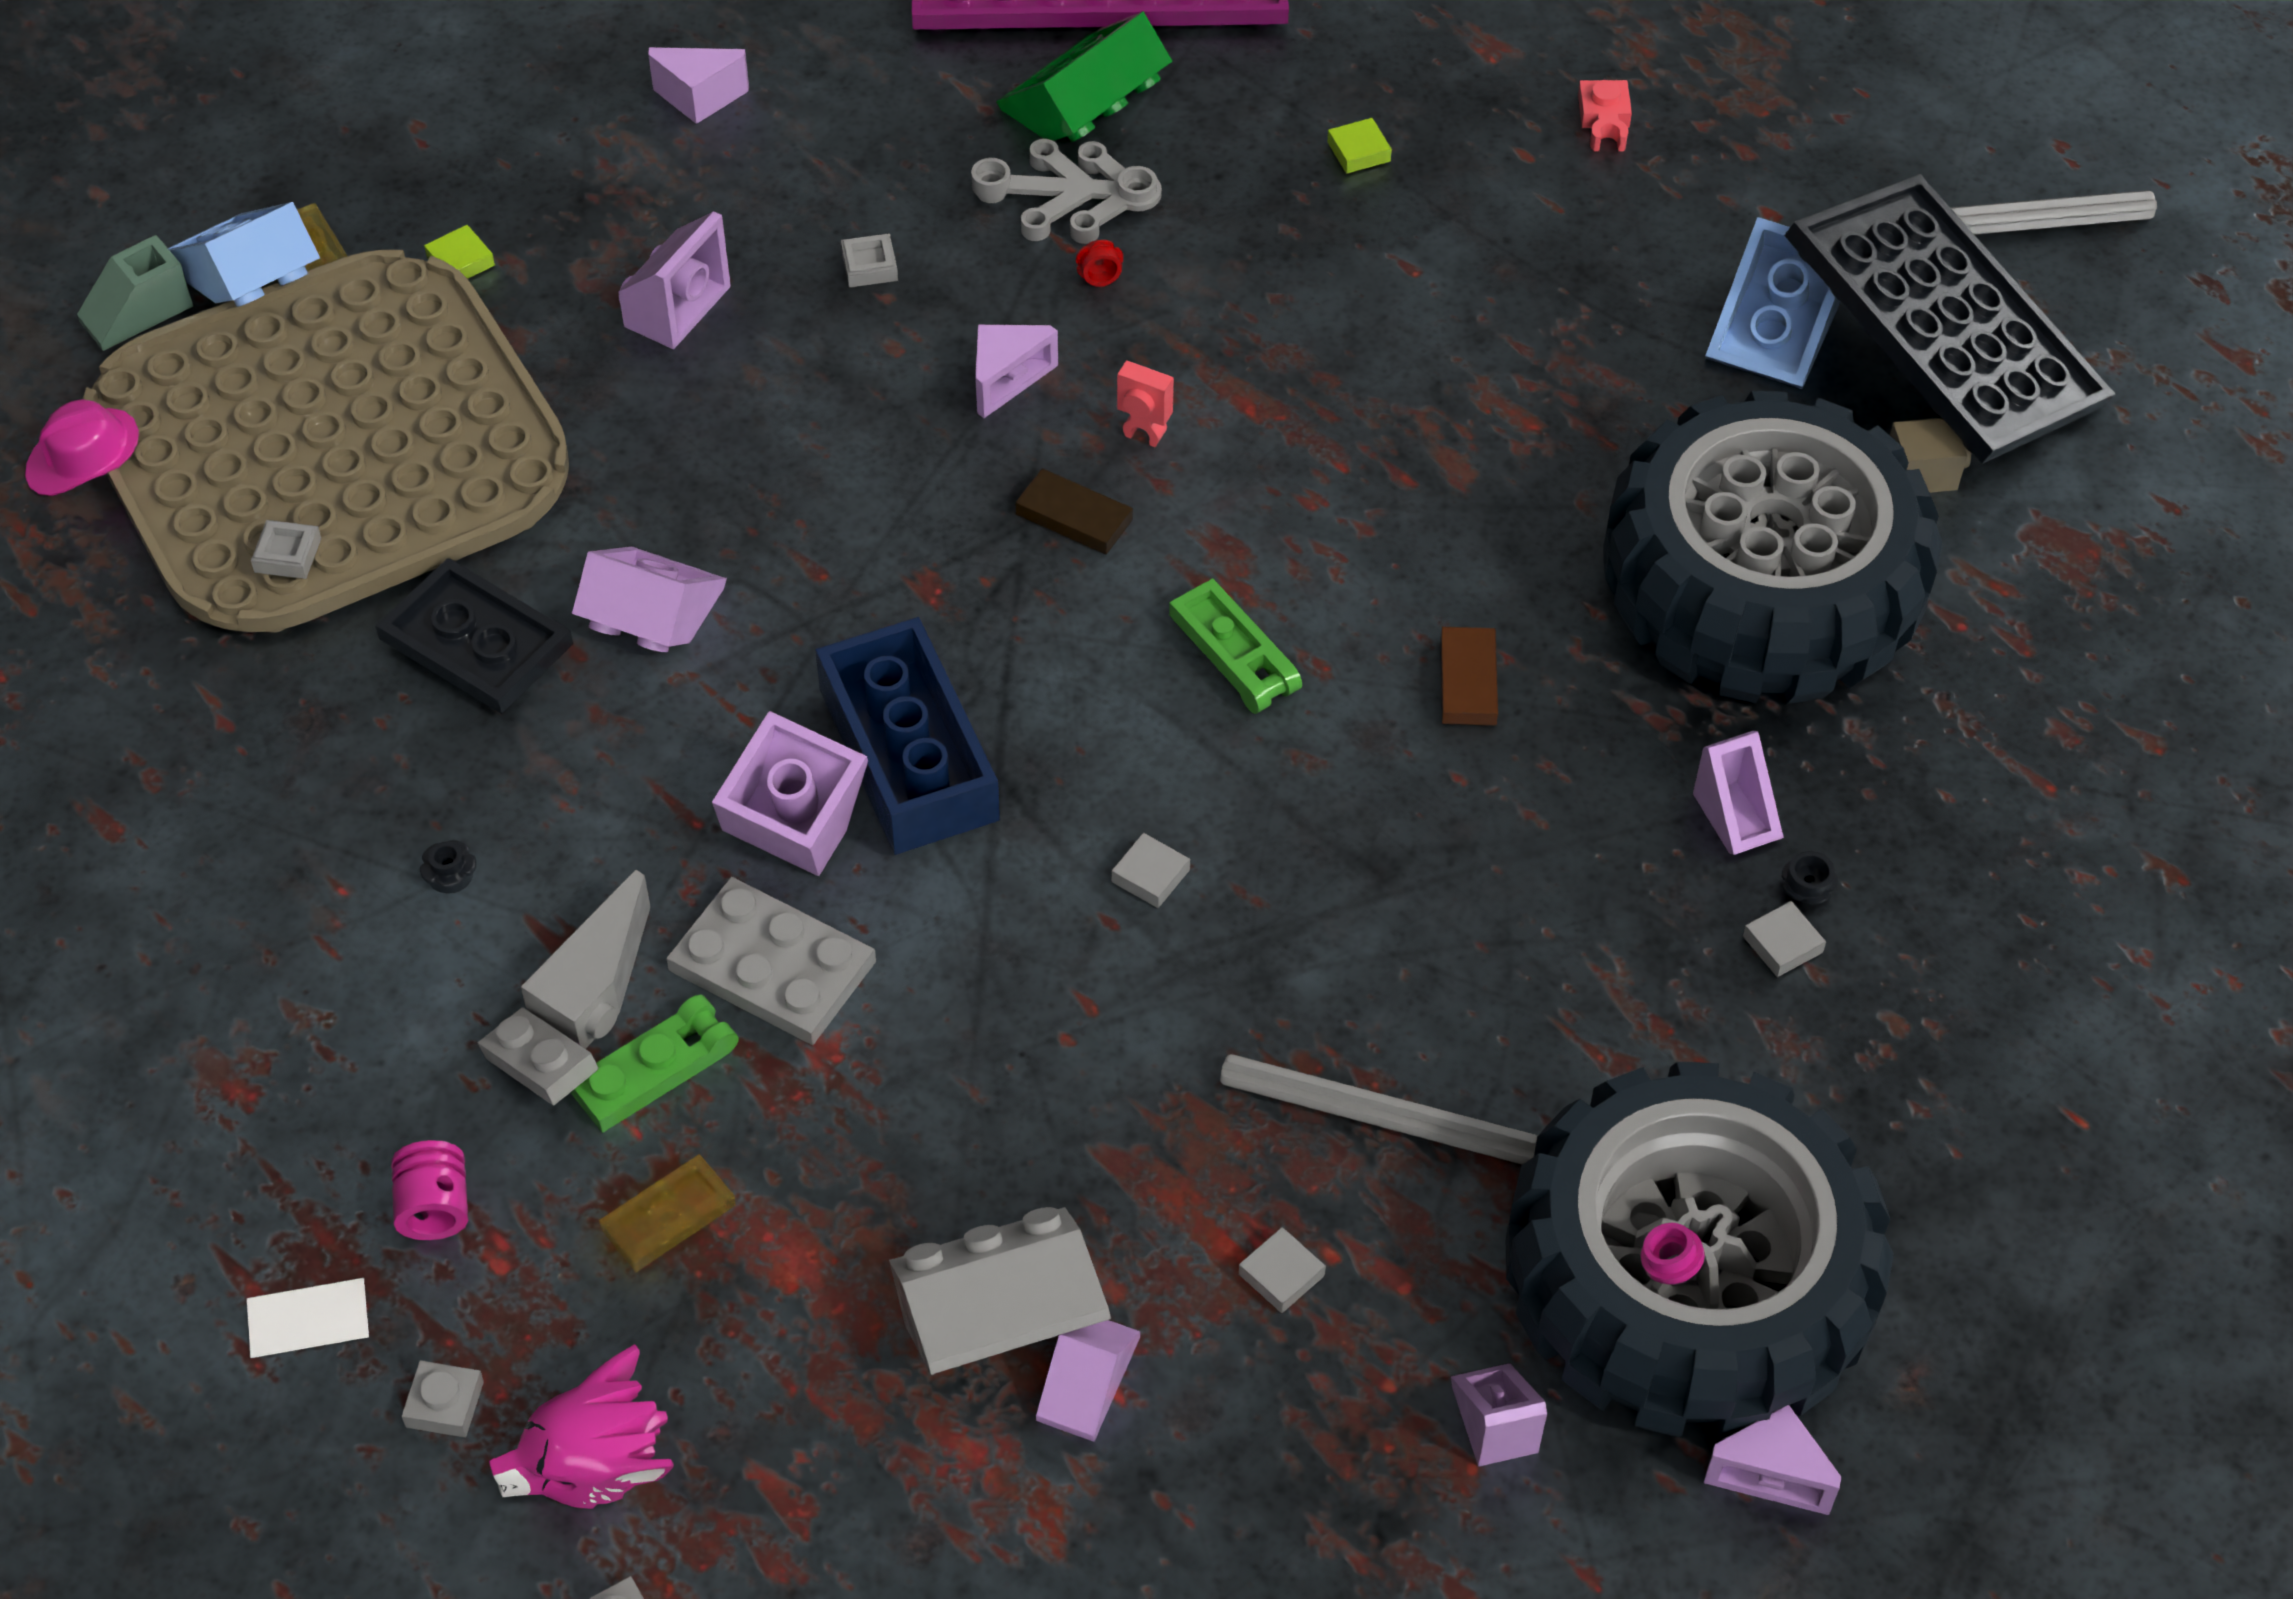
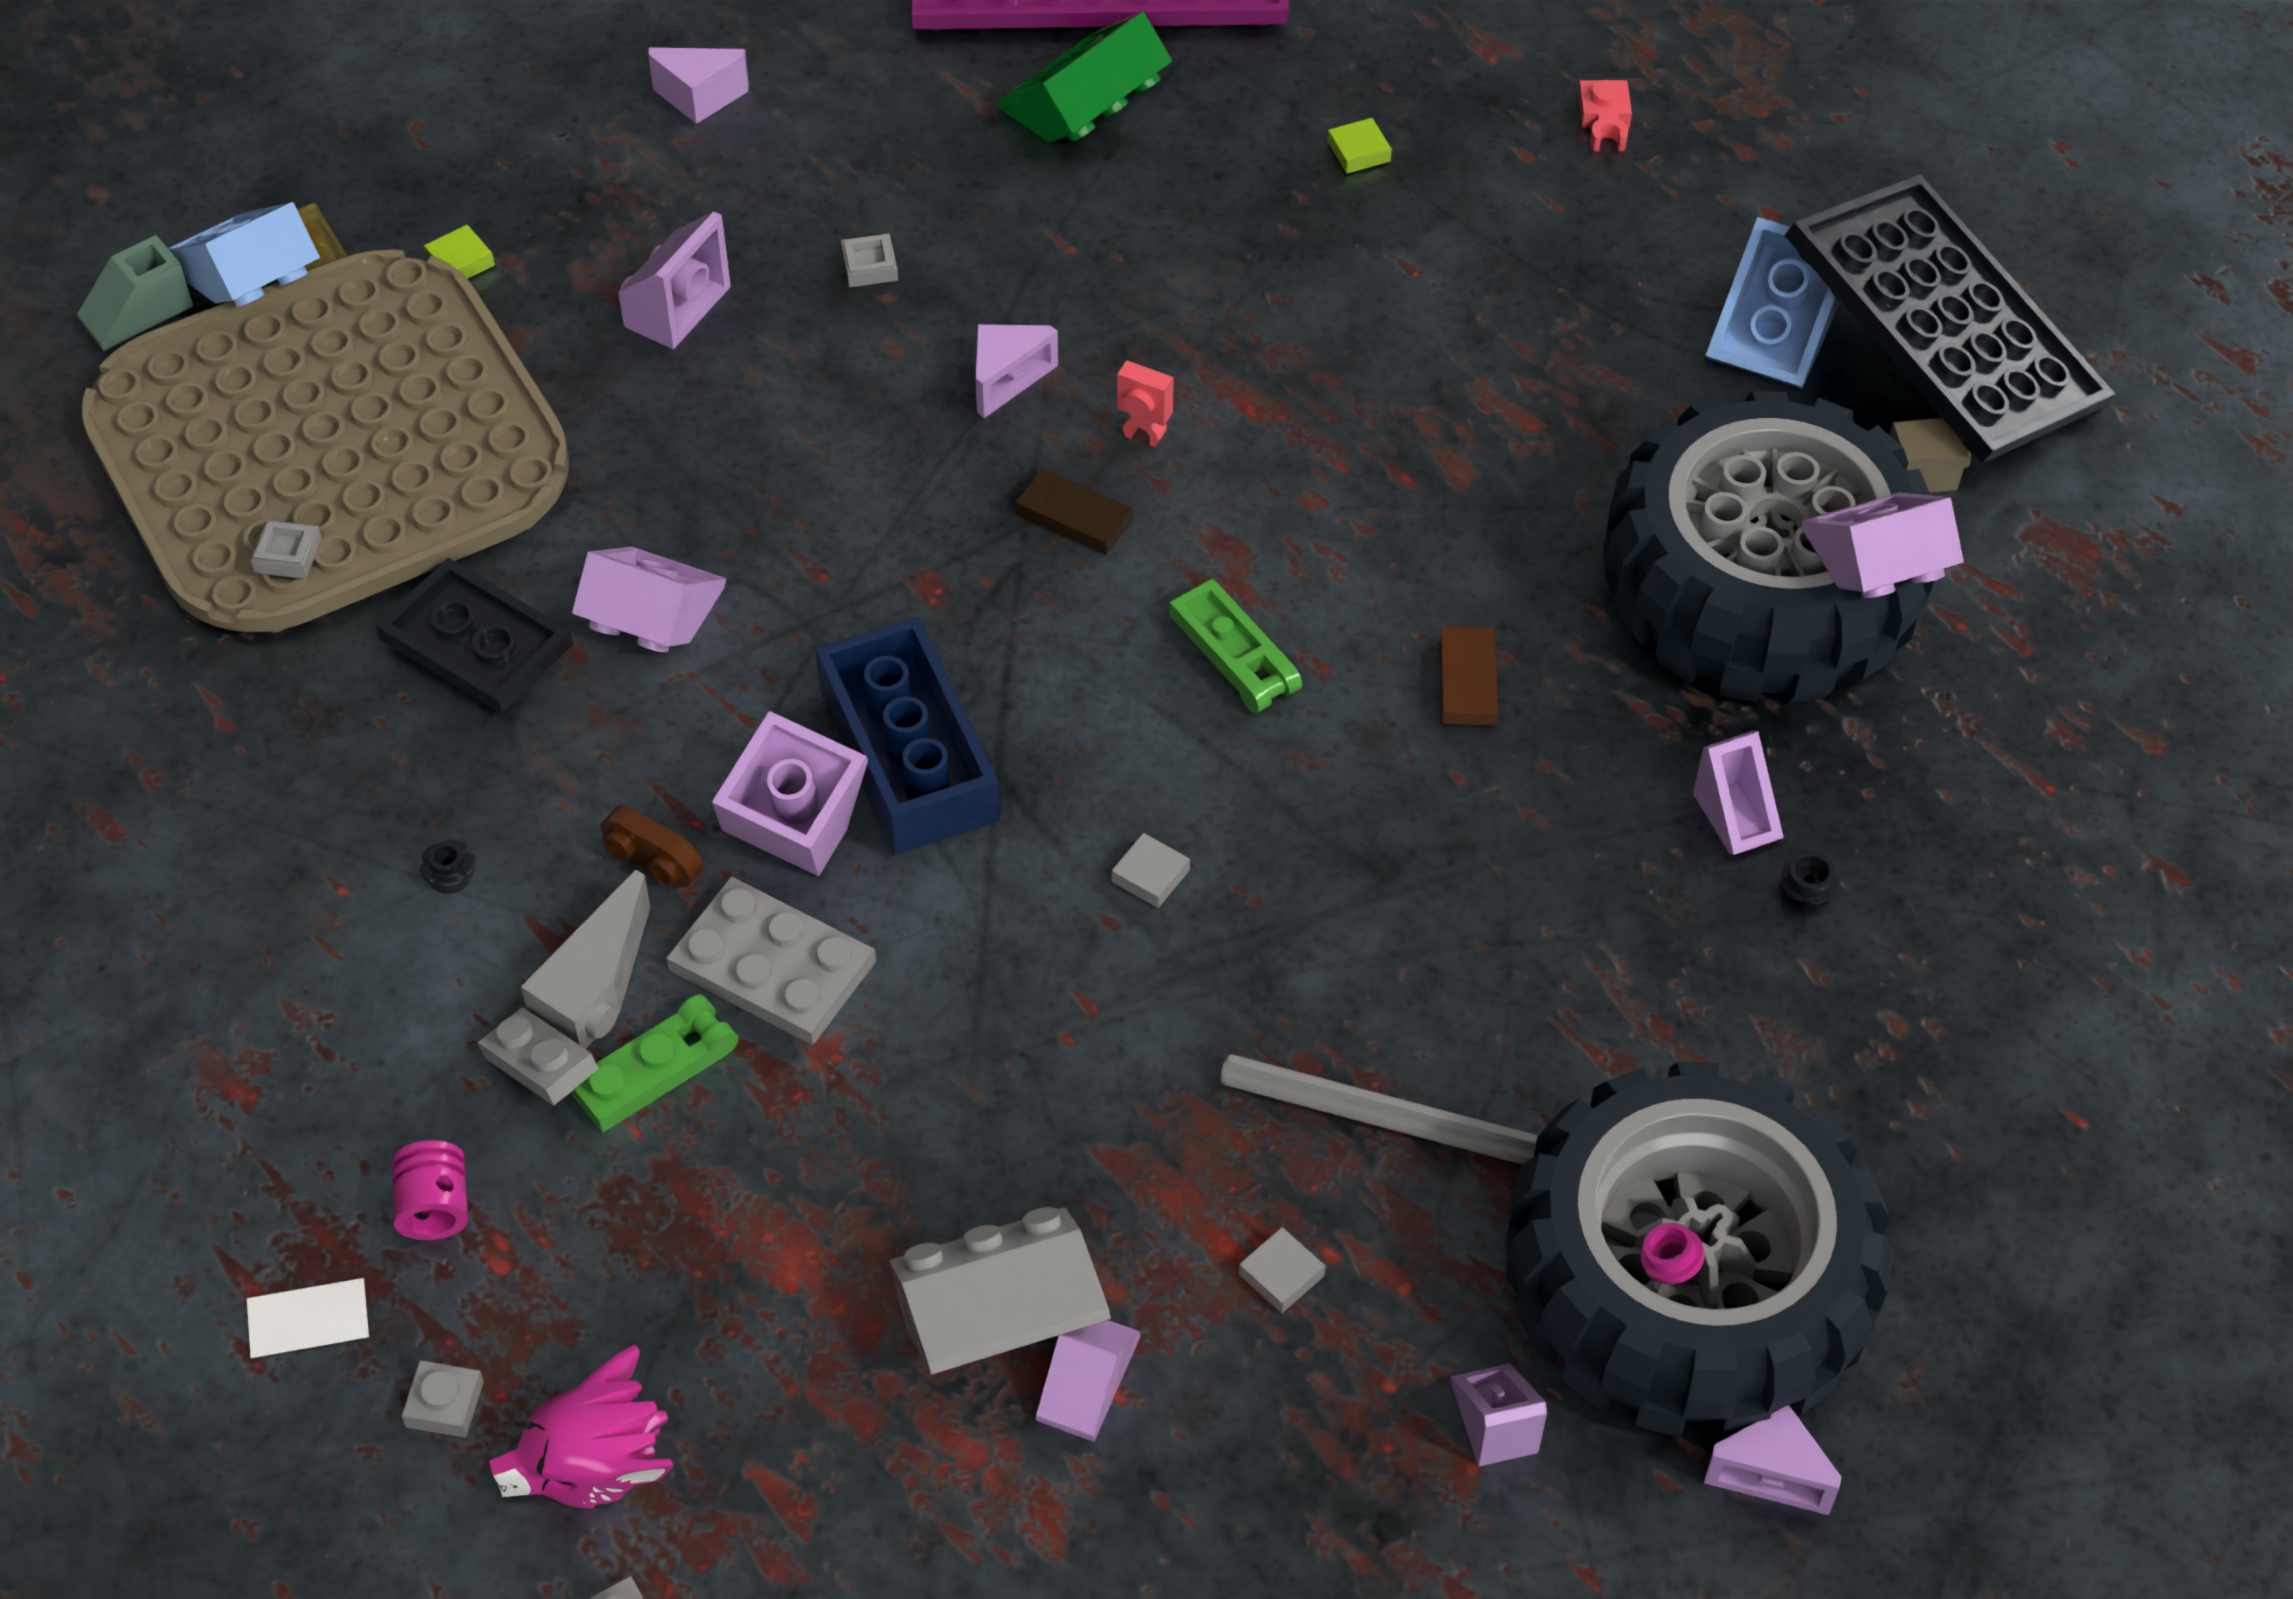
dark pink piece [25,399,139,496] -> none
clear yellow plate [599,1154,736,1272] -> none
light grey plant [971,139,1162,244] -> none
red plate [1075,239,1124,287] -> none
light grey tile [1743,901,1826,977] -> none
light grey axle [1950,190,2157,235] -> none
none -> reddish brown plate [600,805,704,887]
none -> lavender slope [1801,492,1964,598]

